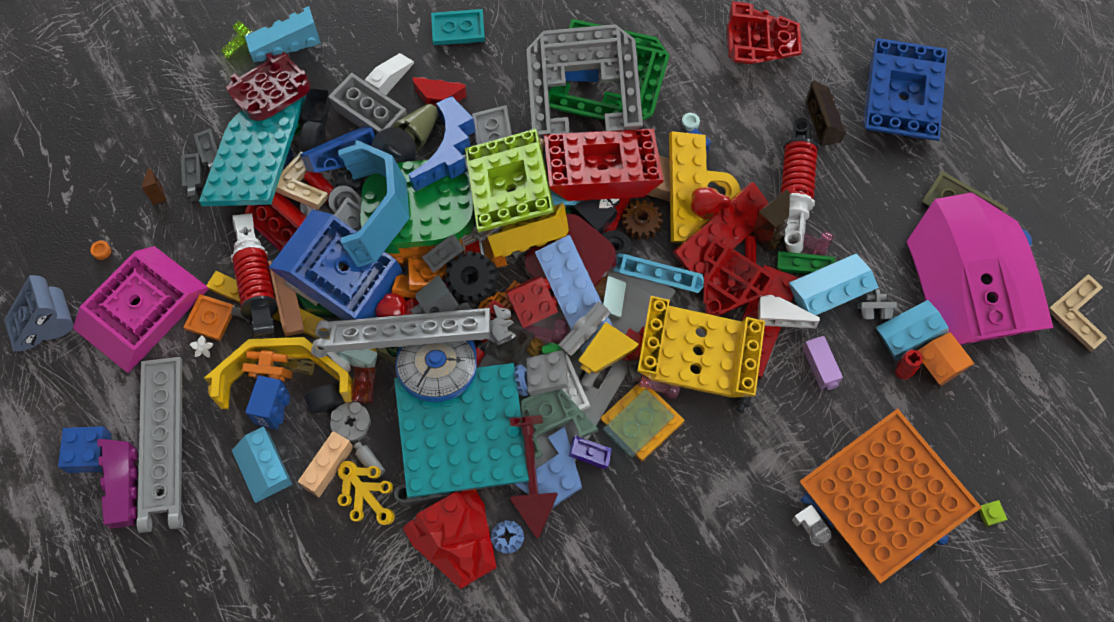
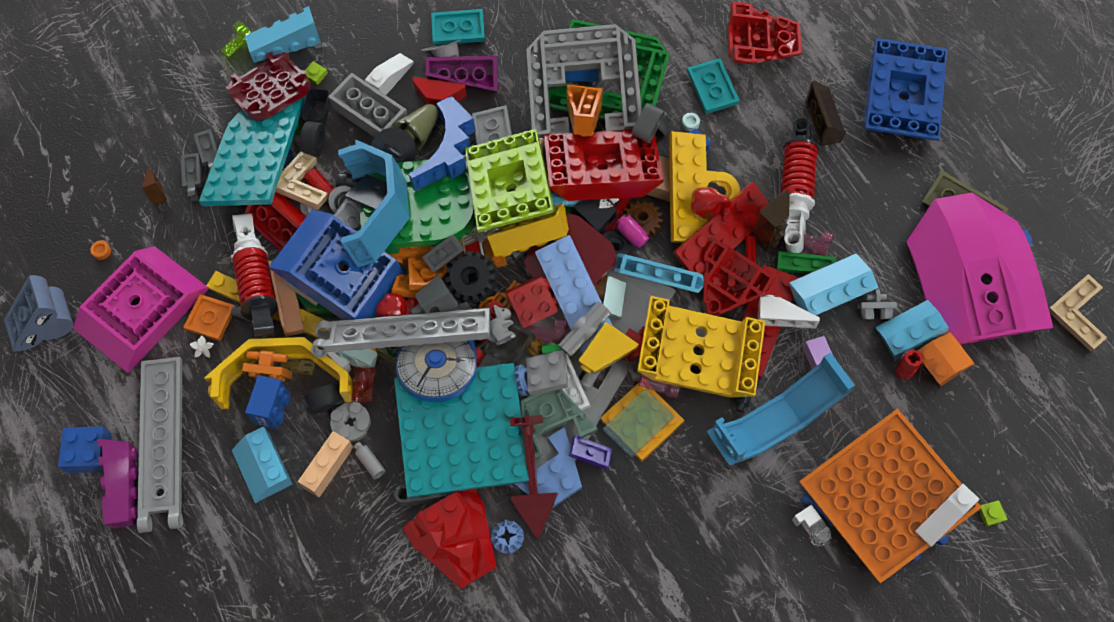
blue wedge [300,126,375,173] -> none
yellow plant [338,461,395,525] -> none
none -> lime plate [304,61,328,85]
none -> black piece [345,174,387,210]
none -> light grey piece [421,40,461,57]
none -> magenta wedge [425,56,498,92]
none -> orange wedge [566,85,603,137]
none -> dark pink head [616,215,649,249]
none -> dark grey beam [632,103,673,143]
none -> teal plate [687,58,740,114]
none -> dark azure panel [706,352,855,466]
none -> white slope [915,484,979,547]

